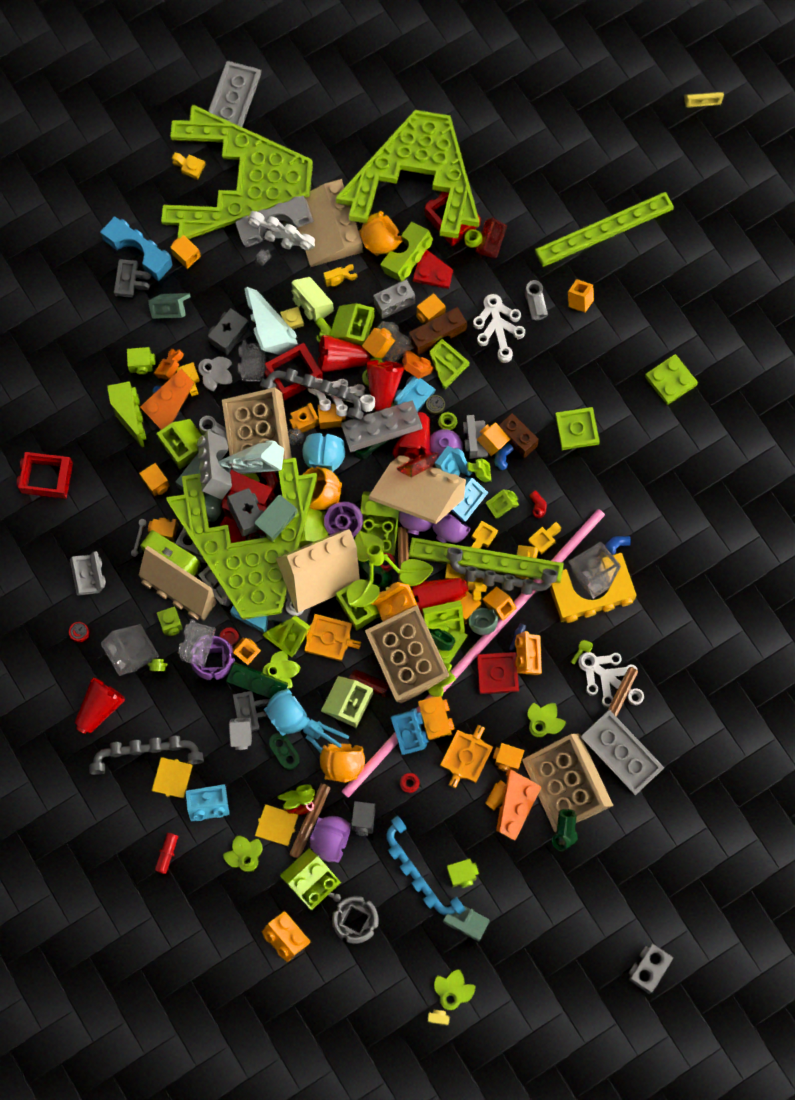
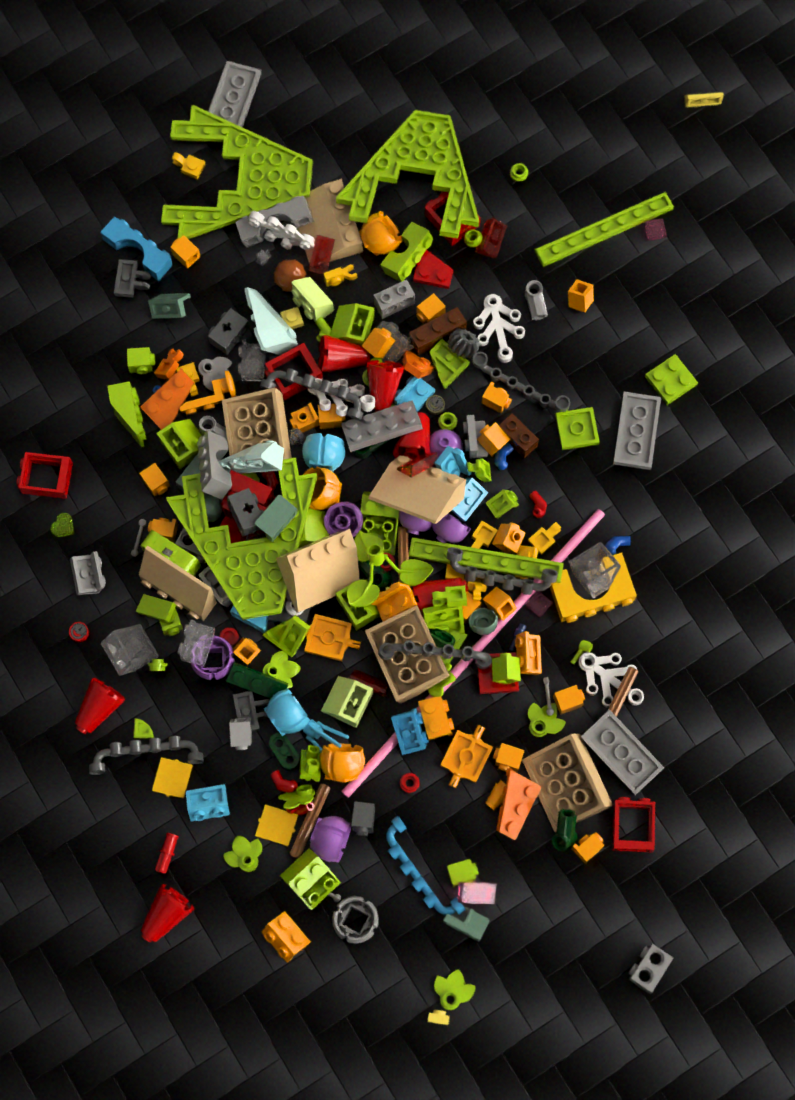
none -> clear neon green tile [51,513,75,537]
none -> lime tile [134,718,154,739]
none -> lime tile [136,594,176,622]
none -> red cone [141,884,194,943]
none -> light orange piece [180,371,236,415]
none -> red arm [270,770,298,793]
none -> dark orange hair [273,259,306,292]
none -> lime hips [300,745,321,782]
none -> clear red slope [308,235,335,275]
none -> dark grey bar [378,640,492,670]
none -> lime plate [432,586,467,607]
none -> dark grey gear [447,328,480,359]
none -> clear pink tile [458,882,496,904]
none -> dark grey bar [472,352,570,412]
none -> light orange brick [482,381,512,413]
none -> light orange brick [492,522,525,553]
none -> lime brick [492,653,521,684]
none -> lime plate [510,163,528,181]
none -> clear pink tile [525,591,553,618]
none -> light grey hinge [543,677,554,716]
none -> light orange brick [553,685,585,715]
none -> light orange brick [572,832,604,864]
none -> red window [612,797,655,853]
none -> light grey plate [613,392,661,470]
none -> clear pink tile [644,219,667,241]

